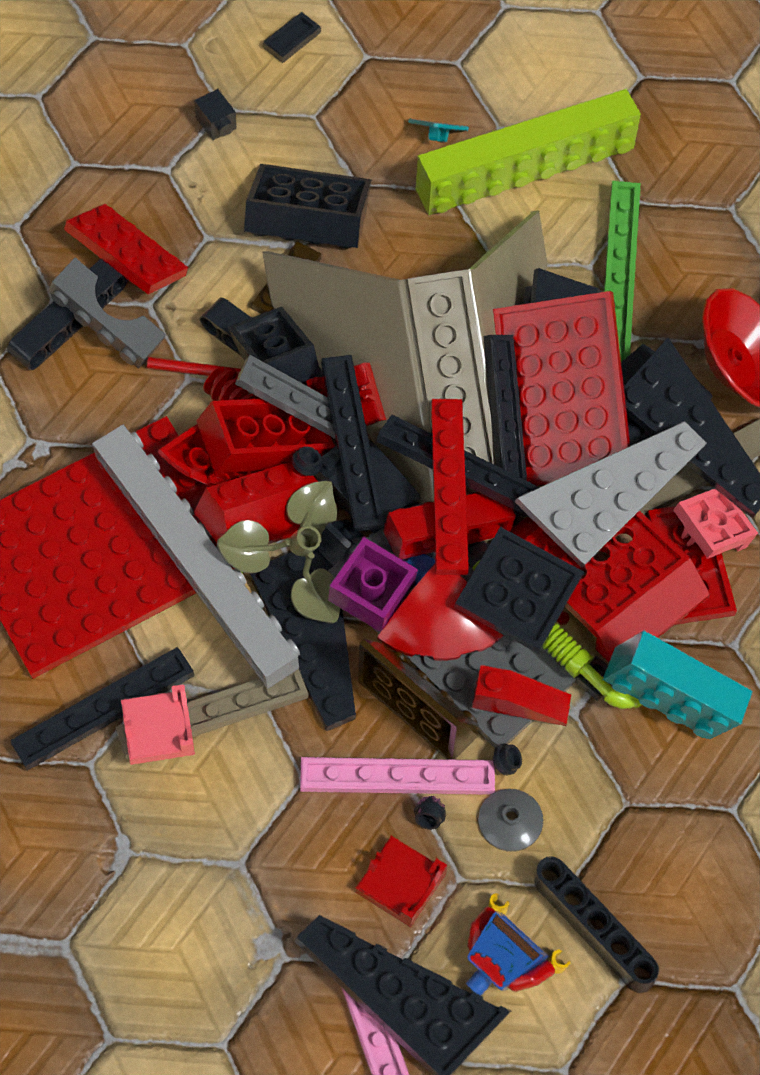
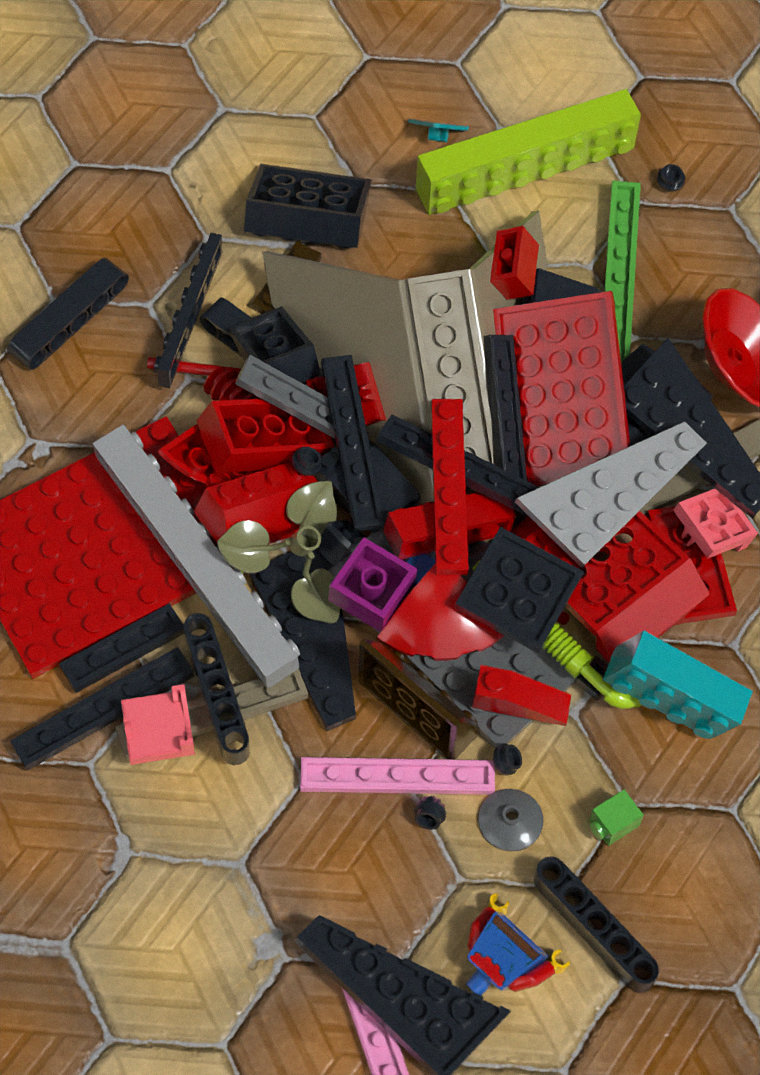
dark grey arch [48,258,166,368] -> none
red plate [64,204,188,295] -> none
black brick [194,89,237,140] -> none
black tile [263,12,321,64] -> none
red piece [355,835,447,927] -> none
none -> black plate [59,603,184,693]
none -> black plate [154,232,223,389]
none -> black beam [184,613,250,765]
none -> red brick [490,226,539,300]
none -> bright green brick [589,789,644,846]
none -> black plate [657,164,685,192]

